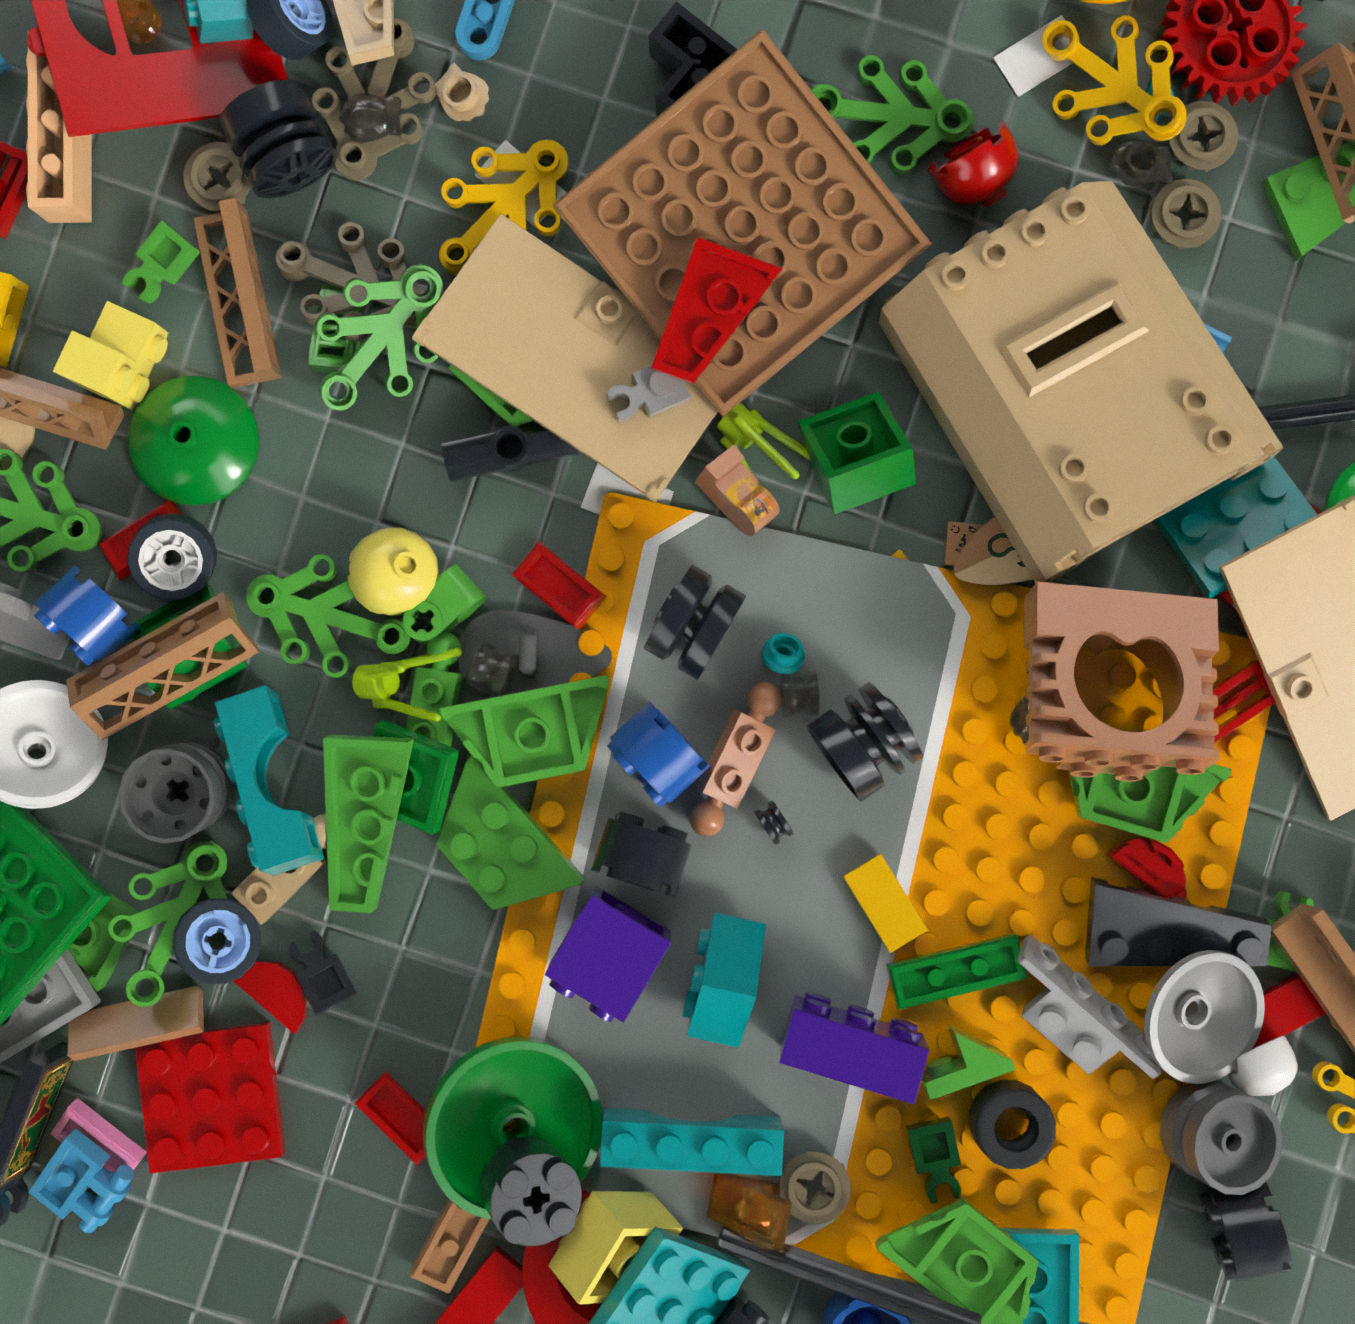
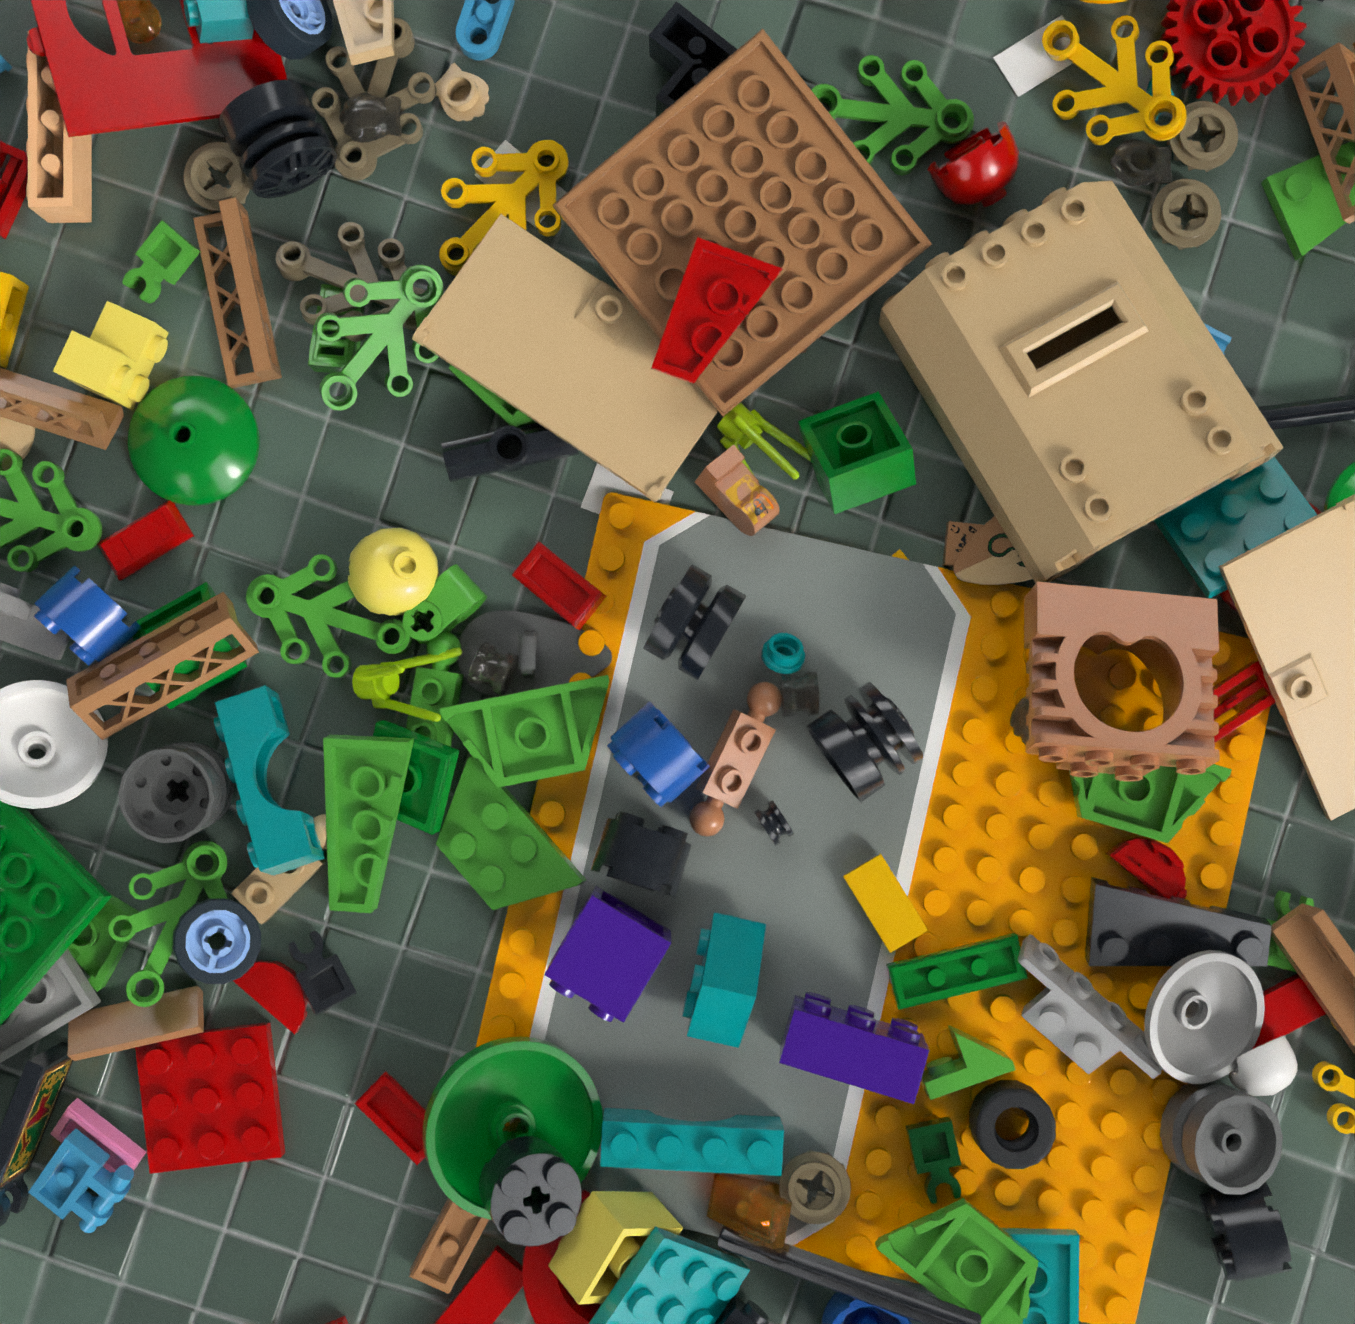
wheel [127,513,217,601] -> none
light grey plate [606,365,691,422] -> none

